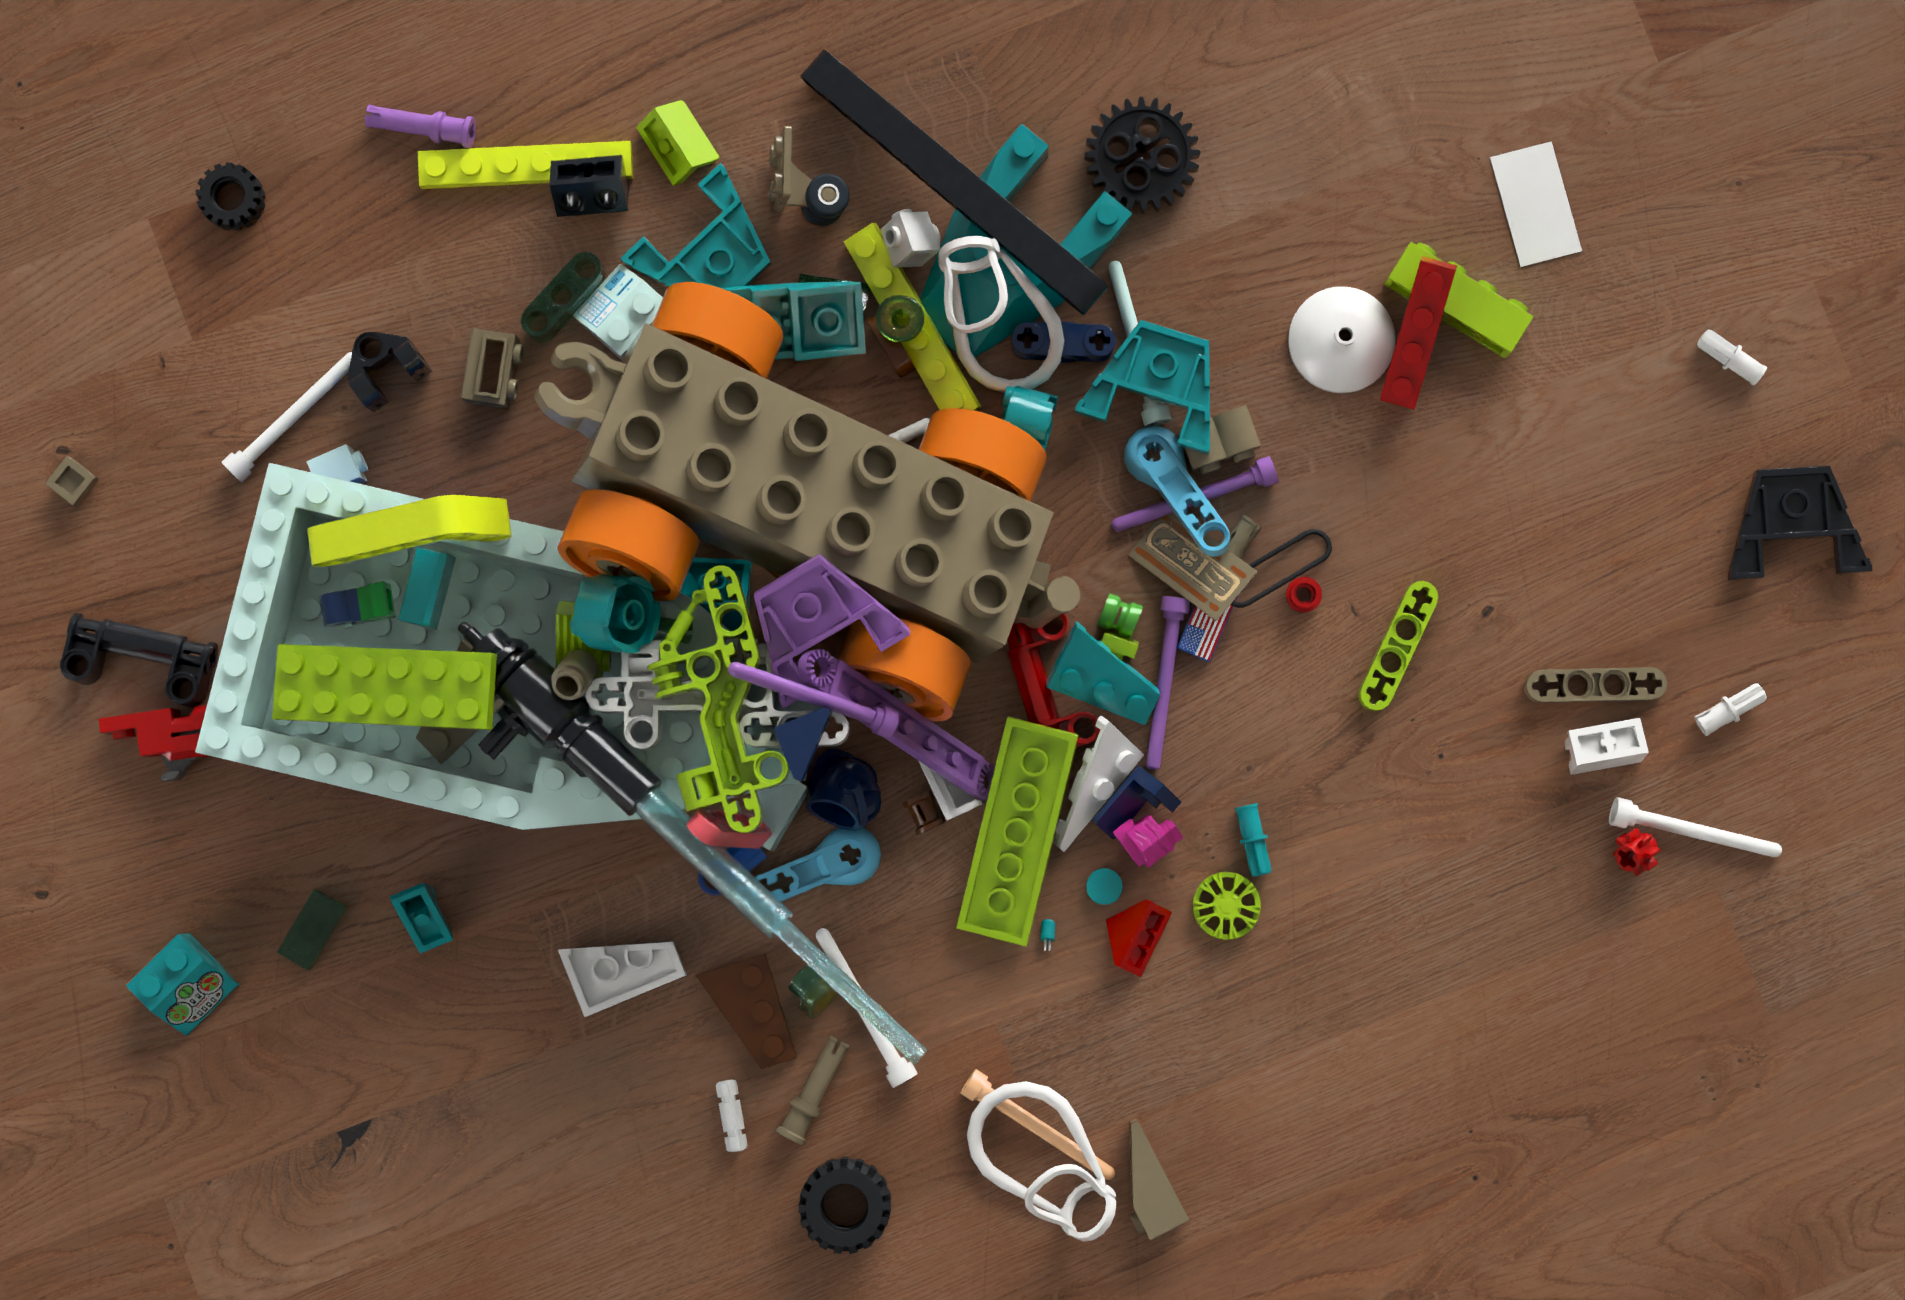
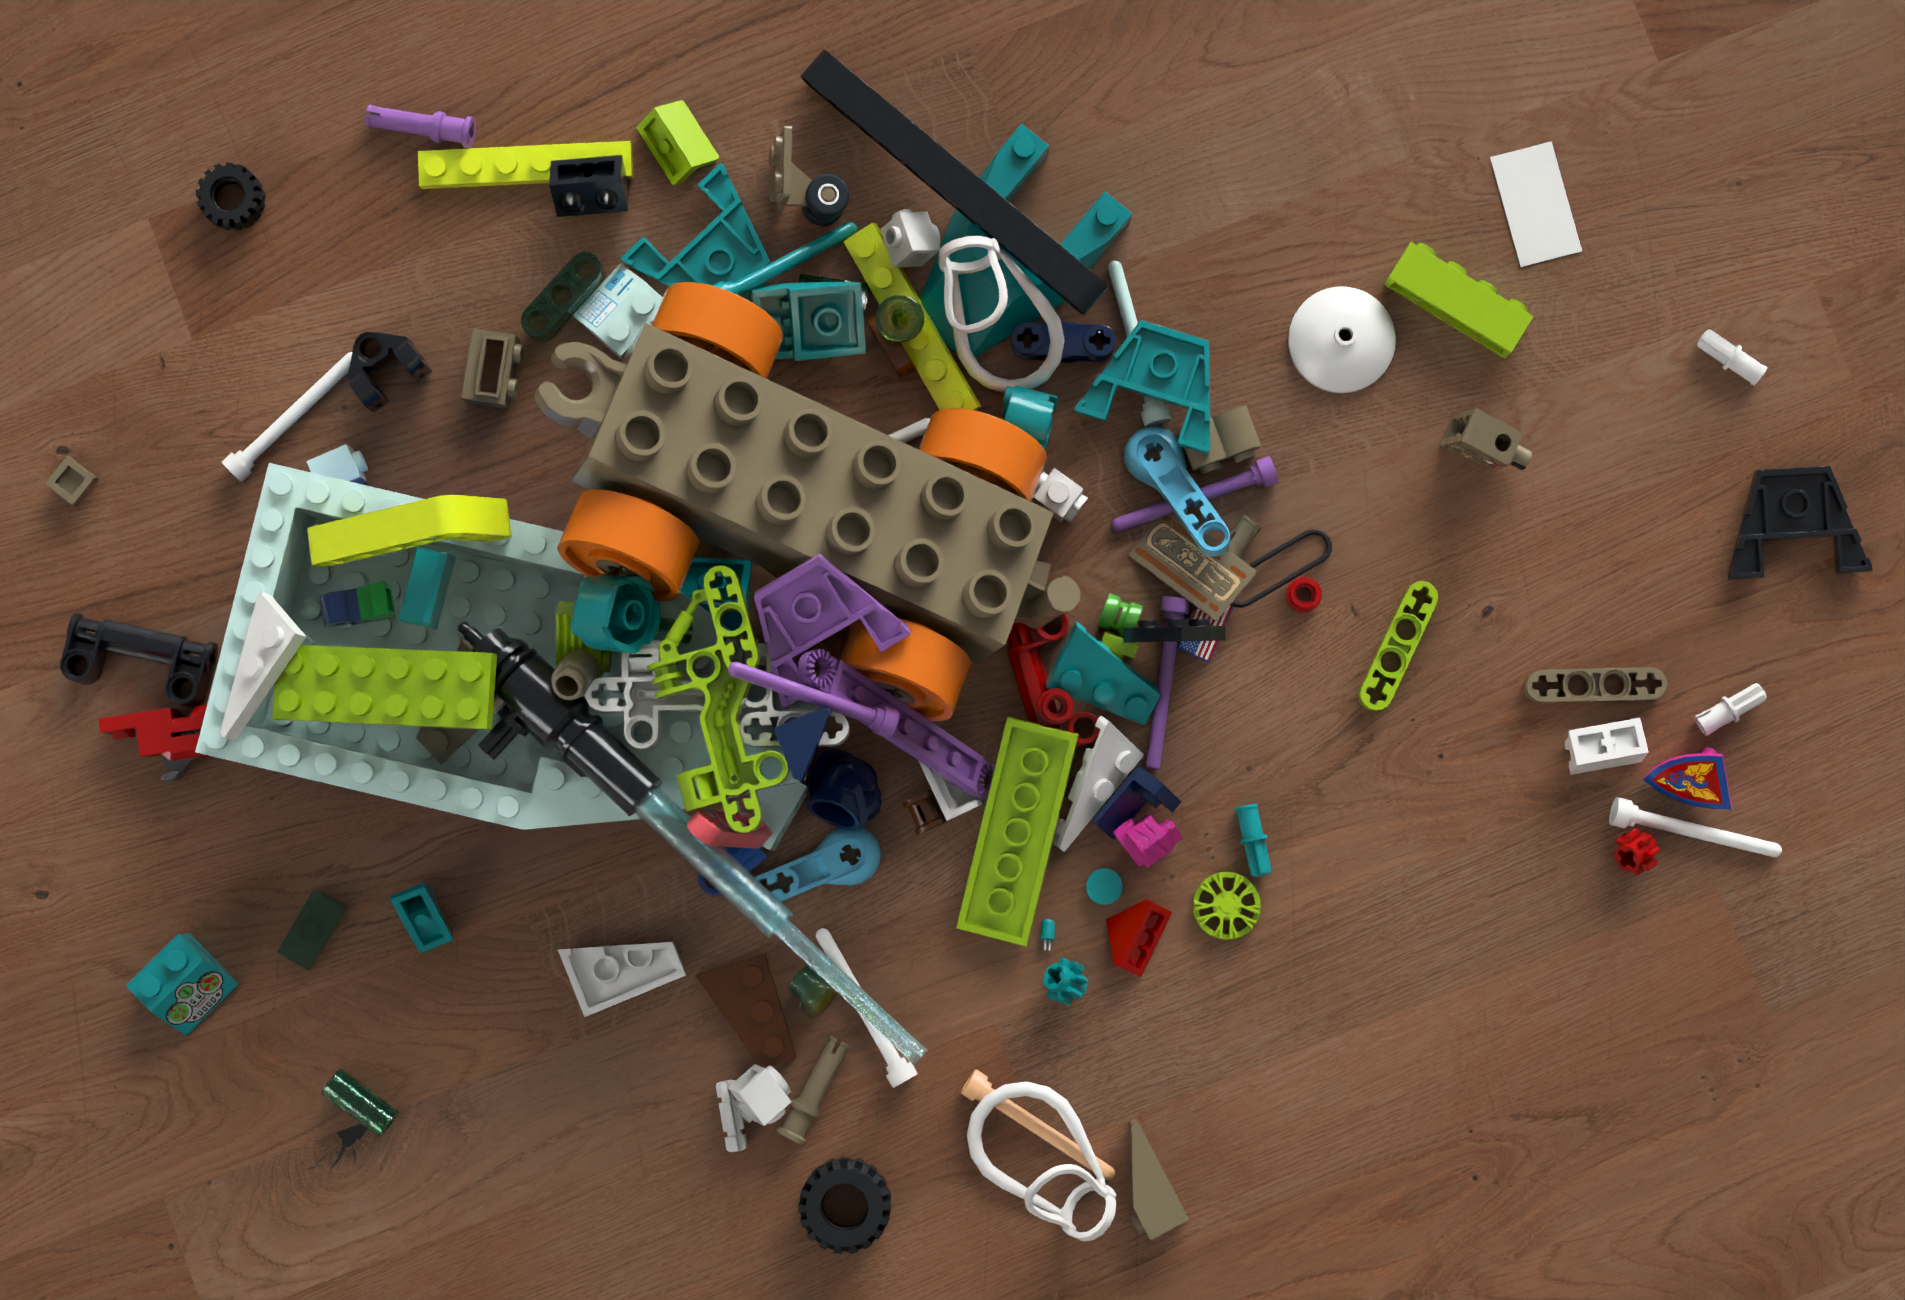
black gear [1084,97,1201,214] -> none
red brick [1380,256,1457,410] -> none
none -> white wing [220,592,306,741]
none -> clear green axle [321,1068,399,1137]
none -> teal piece [713,222,857,296]
none -> white brick [728,1064,792,1126]
none -> white brick [1032,468,1088,523]
none -> red plate [1037,688,1074,725]
none -> teal gear [1042,957,1089,1006]
none -> black plate [1123,619,1226,643]
none -> dark tan torso [1440,408,1532,470]
none -> shield [1643,747,1732,810]

